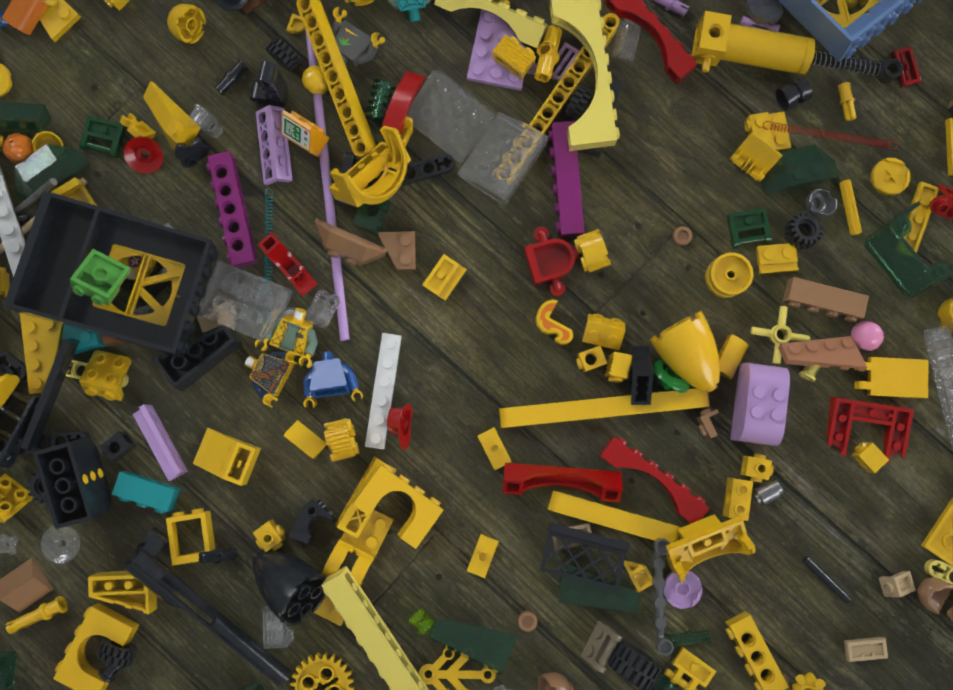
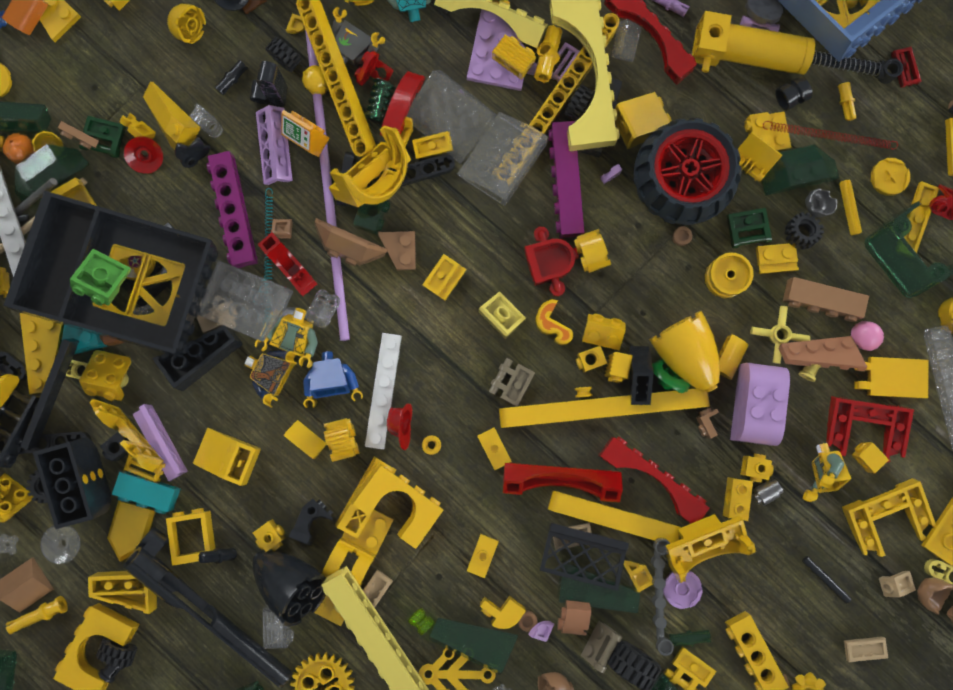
none -> medium nougat wing [58,121,99,150]
none -> yellow wedge [90,399,164,472]
none -> yellow tile [107,500,155,562]
none -> yellow tile [124,455,166,483]
none -> medium nougat tile [271,219,293,238]
none -> red bracket [354,51,393,86]
none -> tan plate [363,569,393,608]
none -> yellow plate [412,131,453,159]
none -> yellow plate [422,435,441,455]
none -> light yellow slope [479,291,526,339]
none -> yellow brick [480,595,526,629]
none -> dark tan plate [488,358,535,406]
none -> lavender tile [528,621,554,642]
none -> nougat brick [557,600,591,636]
none -> yellow bush [575,387,593,398]
none -> lavender tile [601,164,622,184]
none -> yellow slope [615,92,672,149]
none -> wheel [634,118,742,225]
none -> torso [803,443,851,502]
none -> yellow wedge [842,478,936,557]

